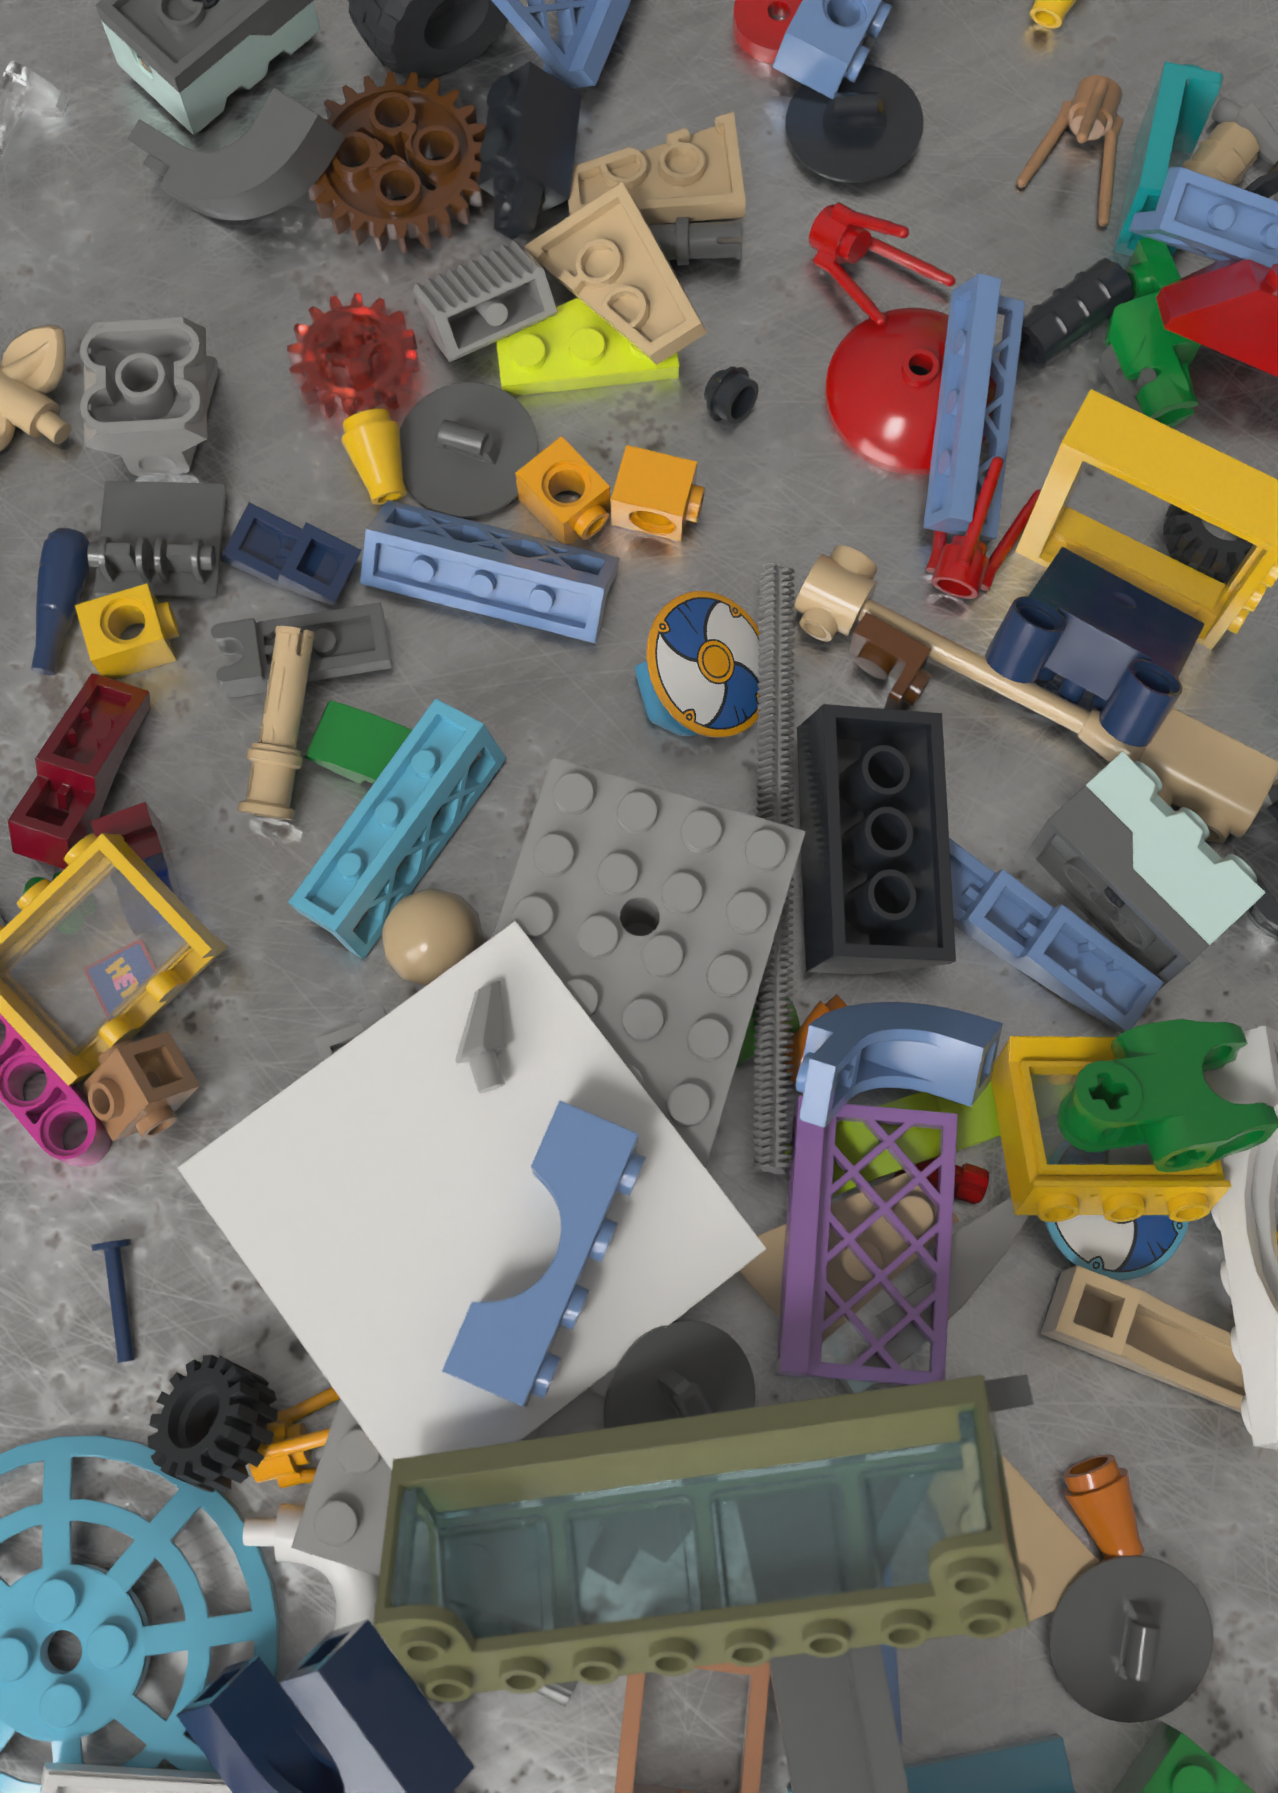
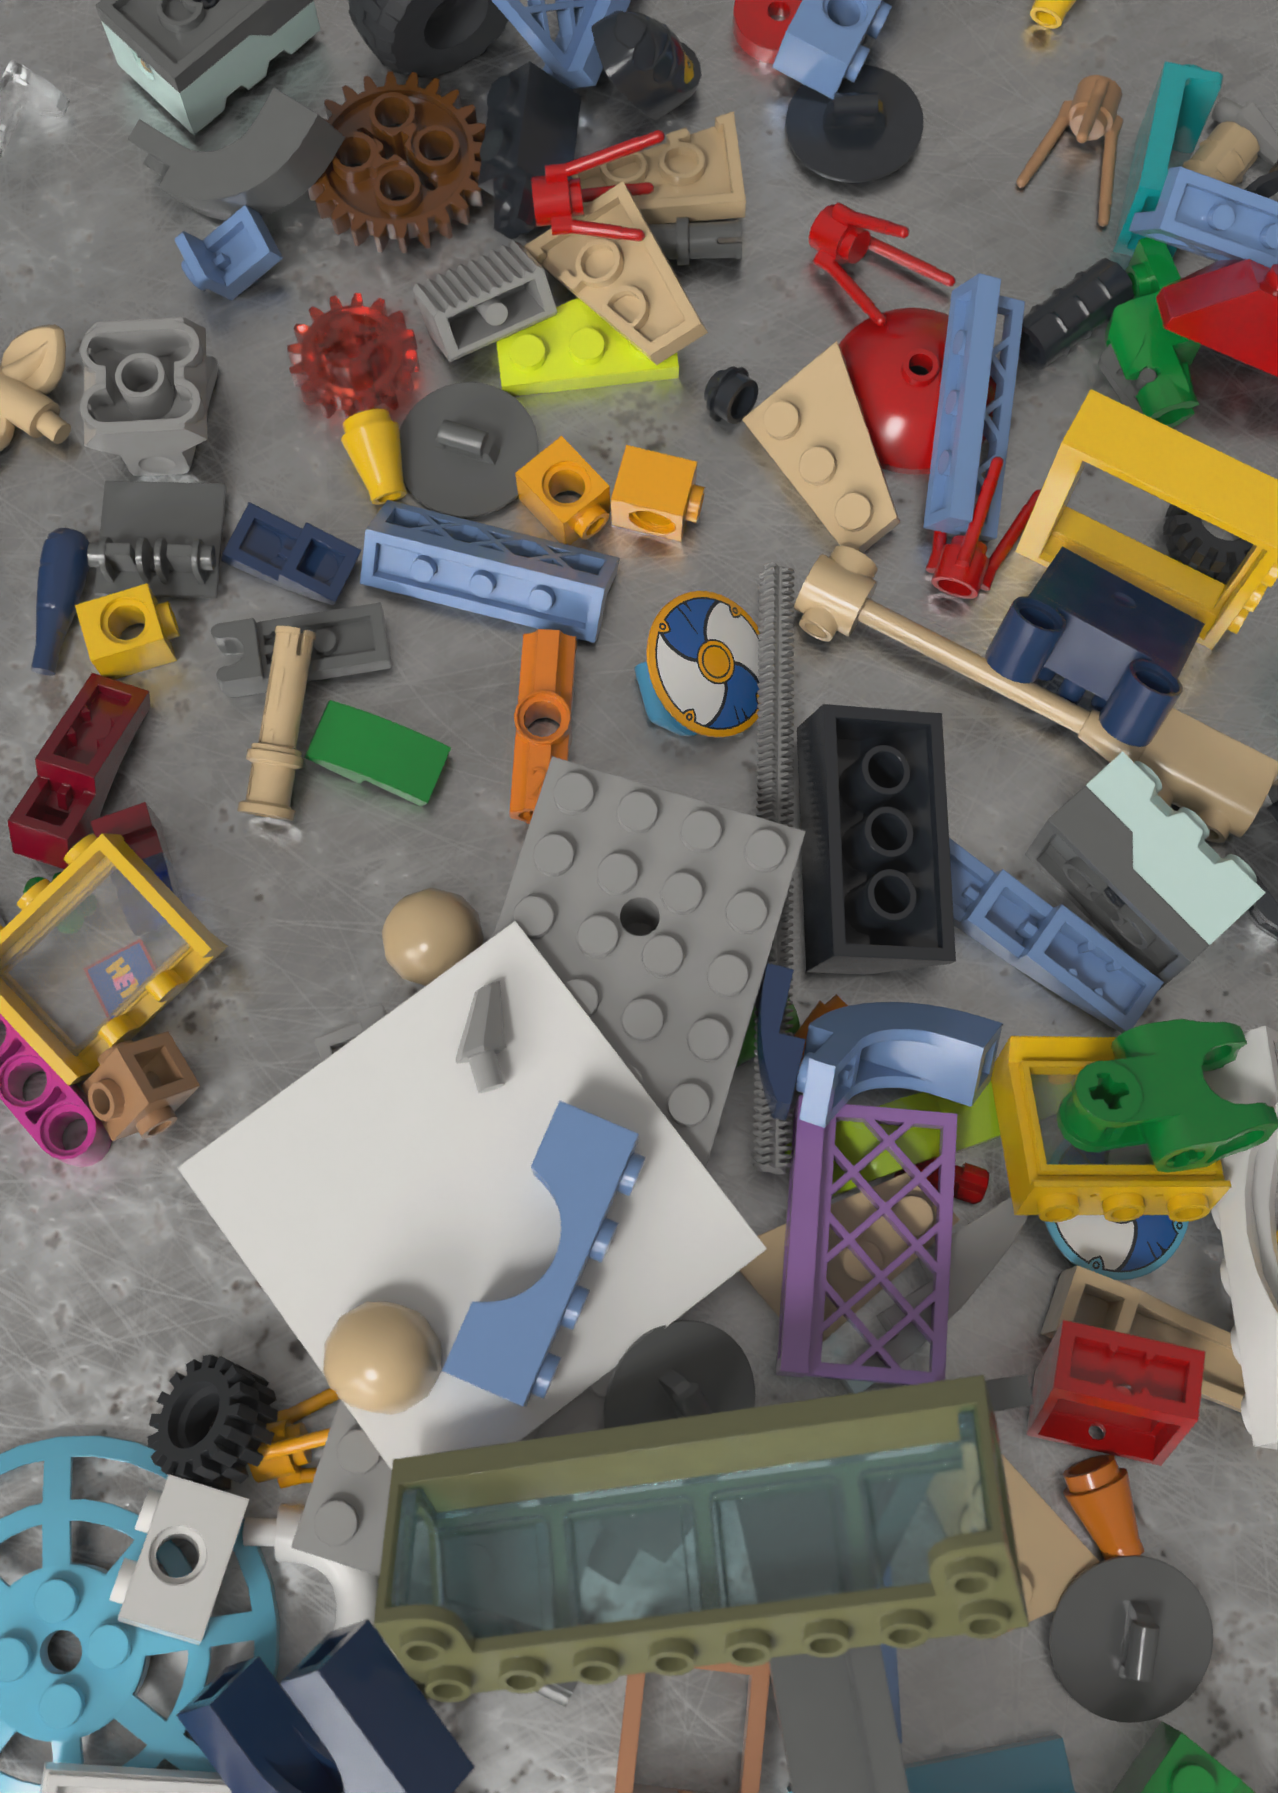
dark blue pin [91,1238,135,1363] -> none
medium azure fence [288,698,507,960] -> none
reddish brown bracket [848,612,932,710] -> none
none -> white brick [109,1474,249,1645]
none -> medium blue bracket [174,205,283,301]
none -> tan hair [323,1301,441,1415]
none -> orange piece [509,629,577,824]
none -> red plant [531,130,665,242]
none -> black piece [592,10,702,121]
none -> tan wing [742,341,901,553]
none -> dark blue slope [757,963,806,1121]
none -> red window [1026,1320,1206,1466]

